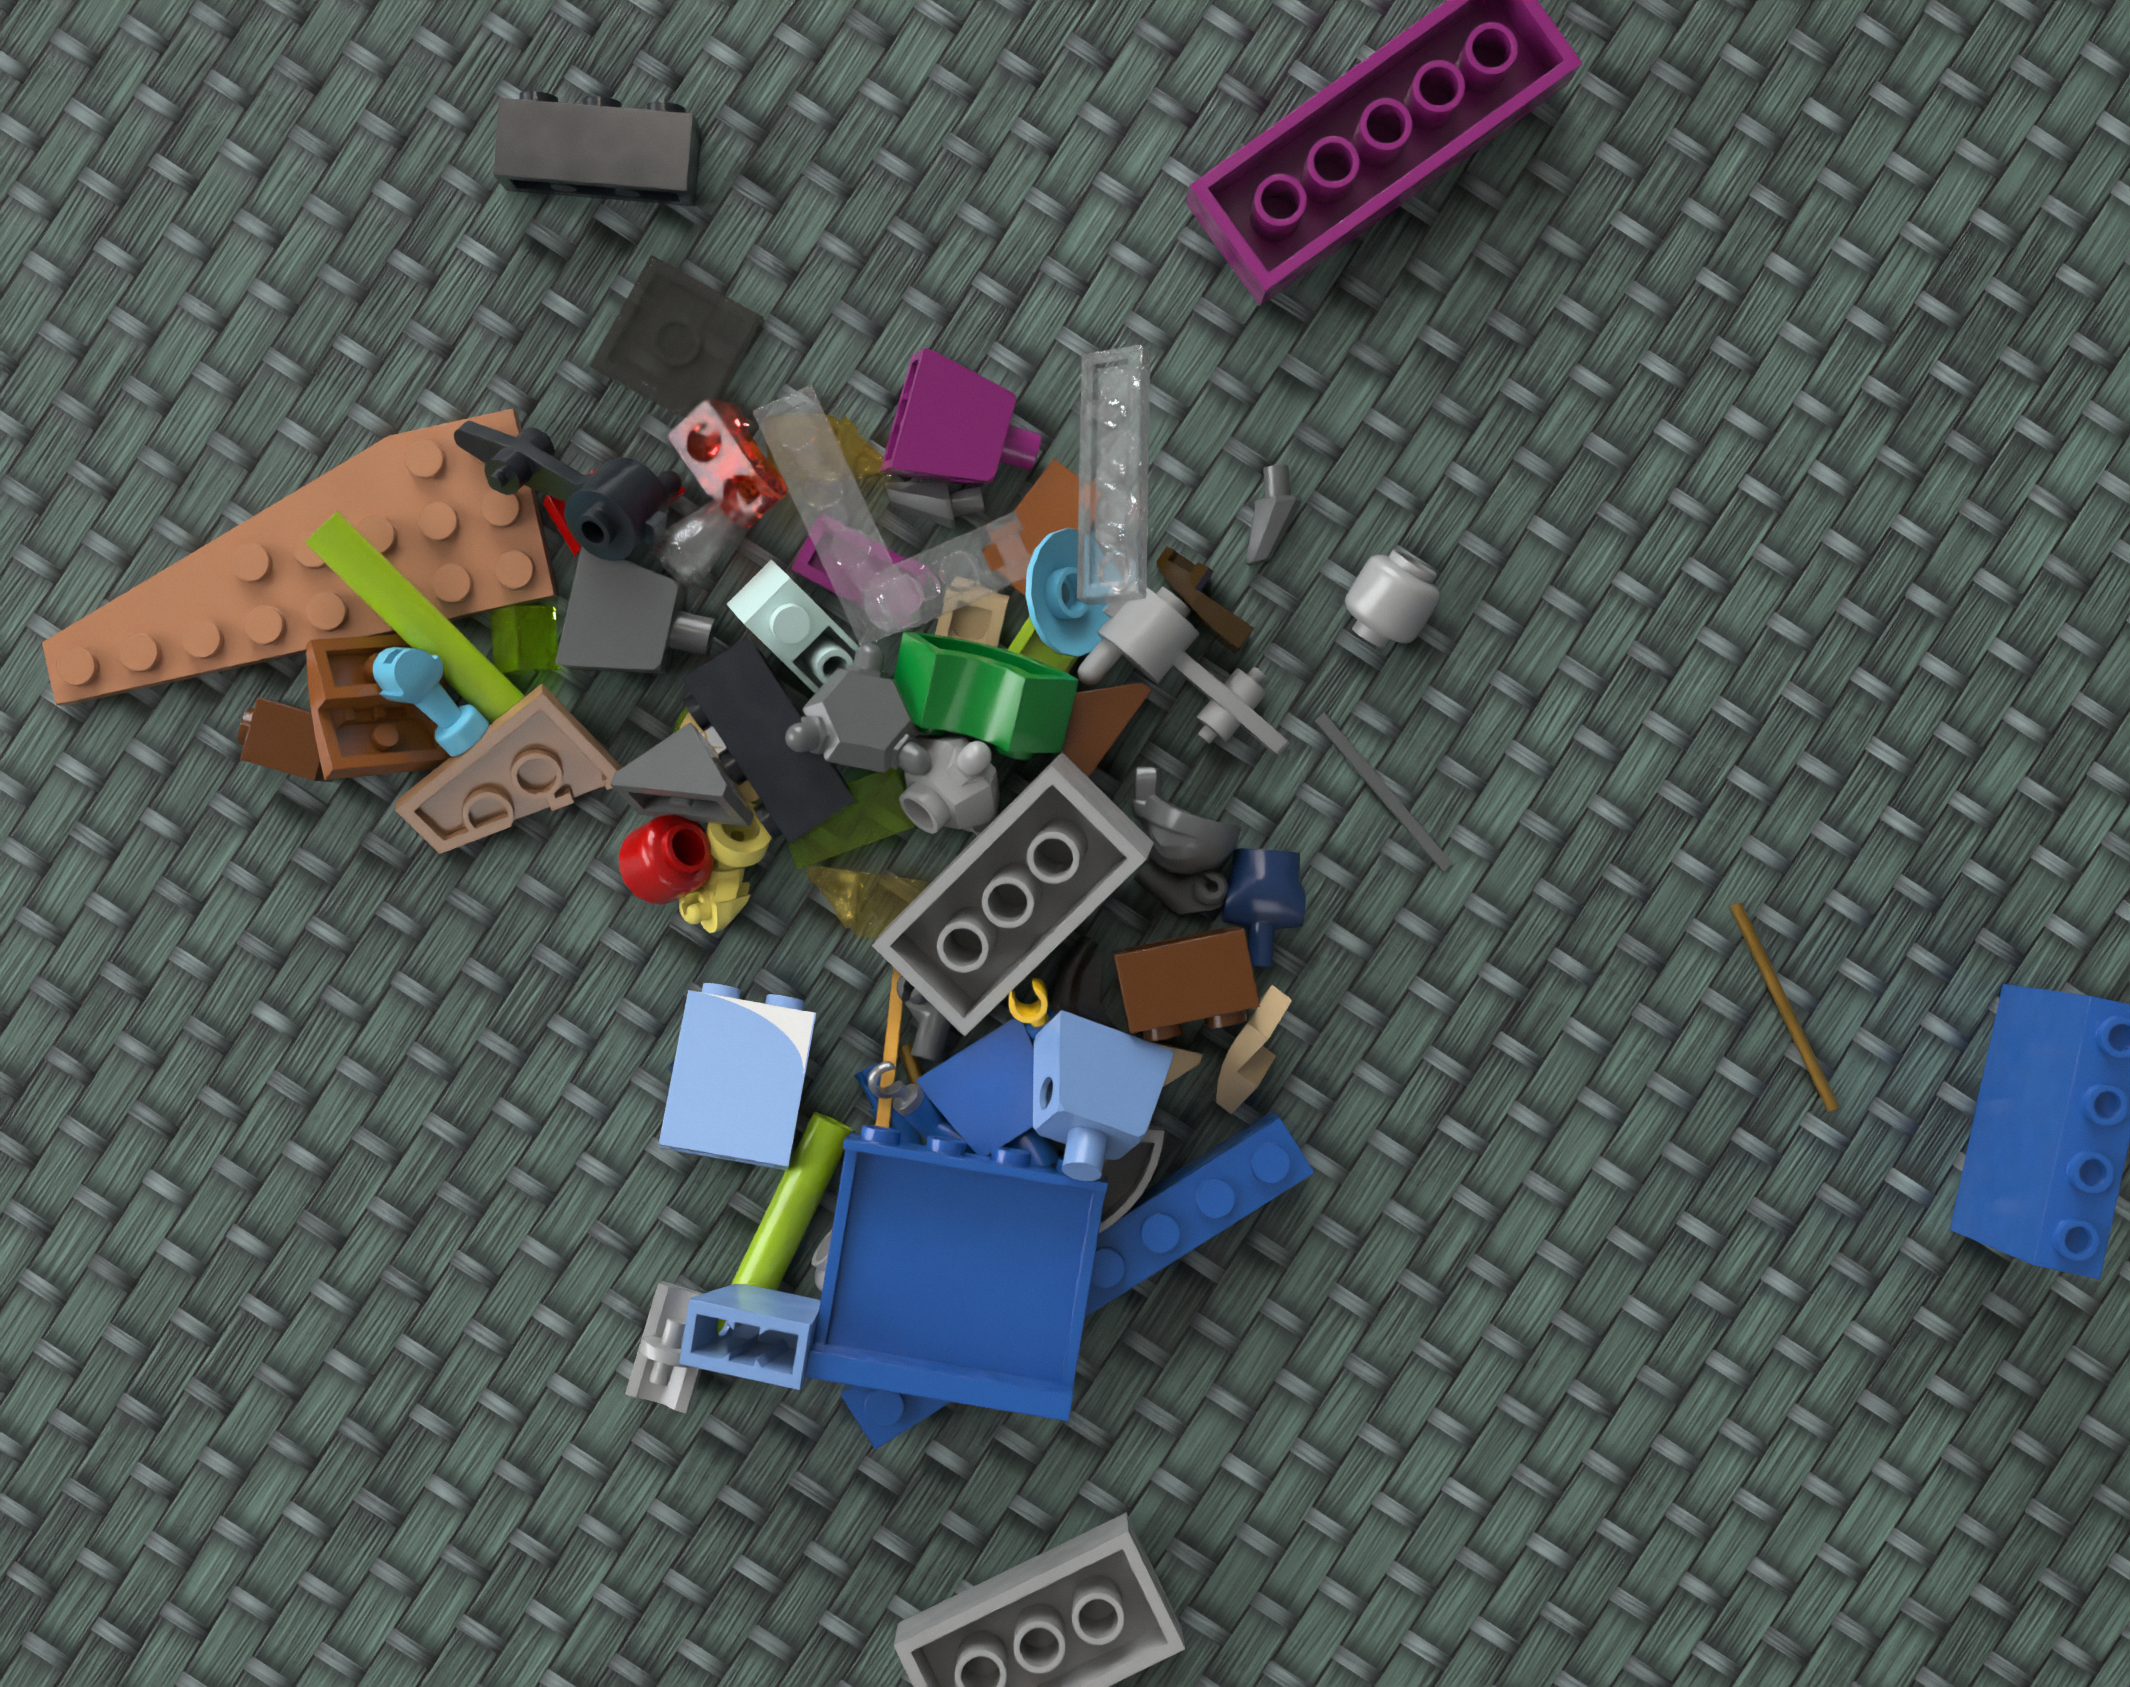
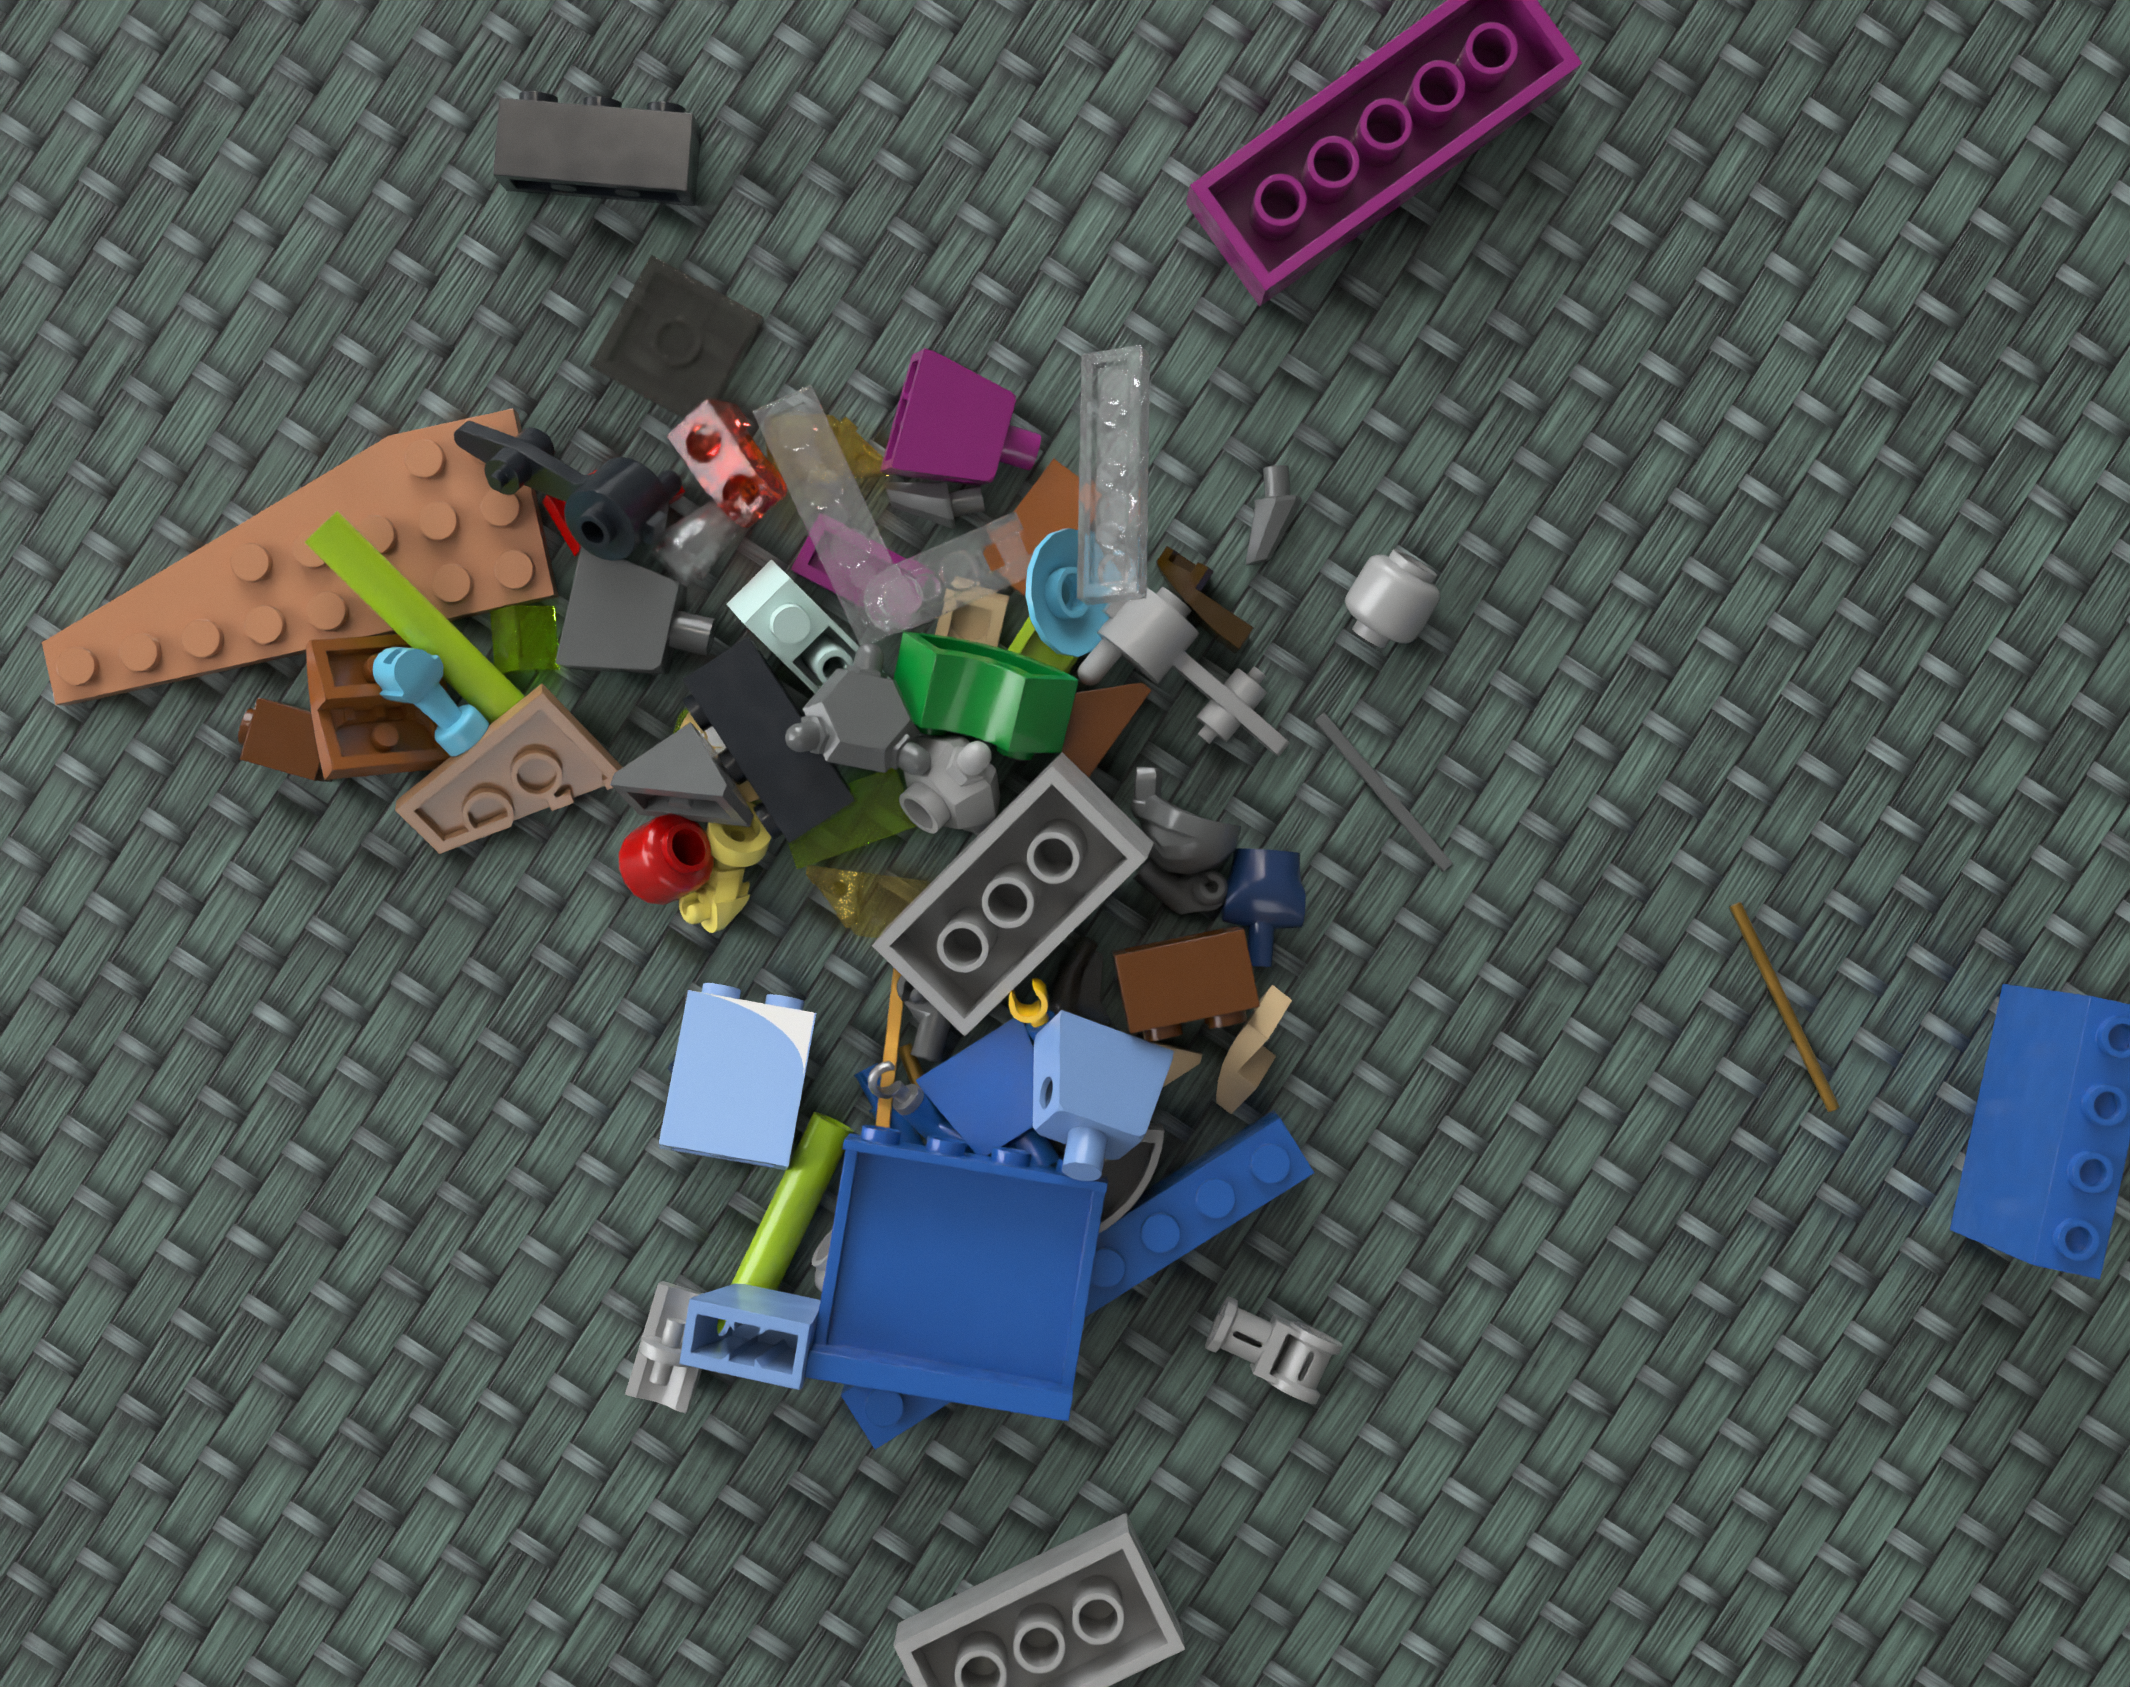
none -> light grey connector [1205,1296,1343,1404]

